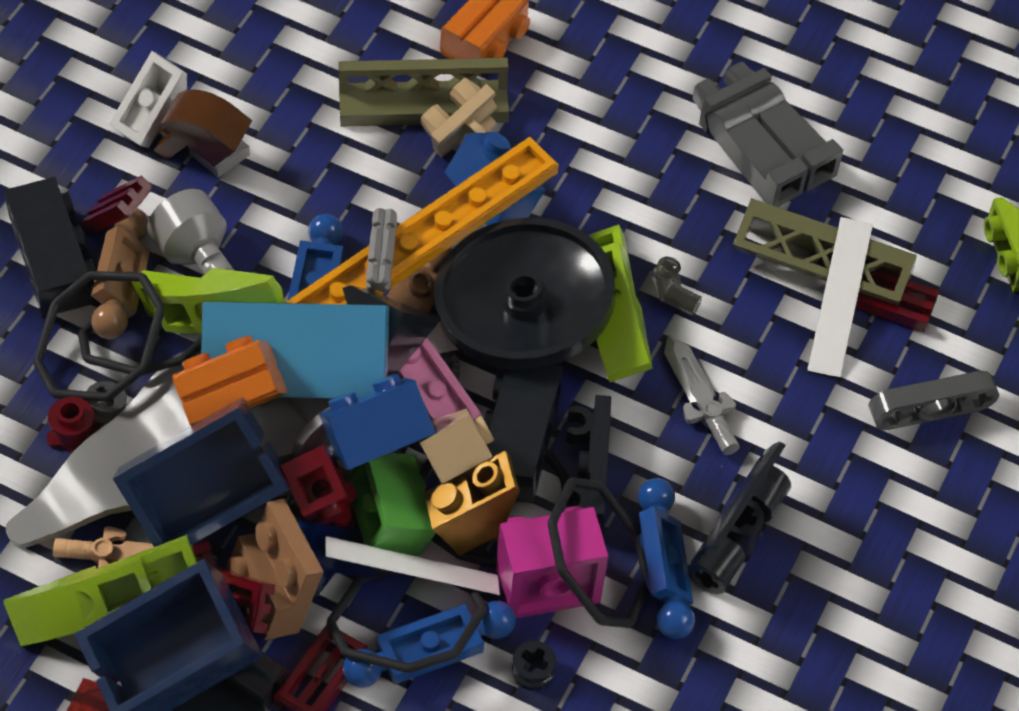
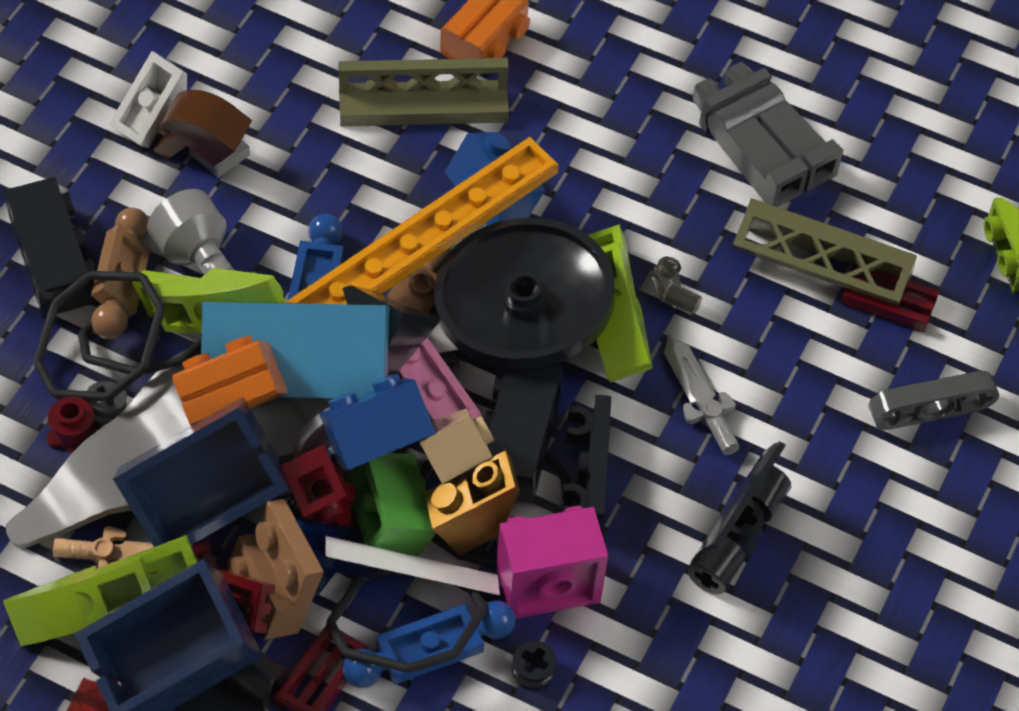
dark red tile [78,175,152,236] -> none
light grey axle [366,208,397,292] -> none
tan hips [421,78,497,158] -> none
black piece [548,477,649,628] -> none
blue plate [638,478,695,640] -> none
white sticker [807,217,873,377] -> none

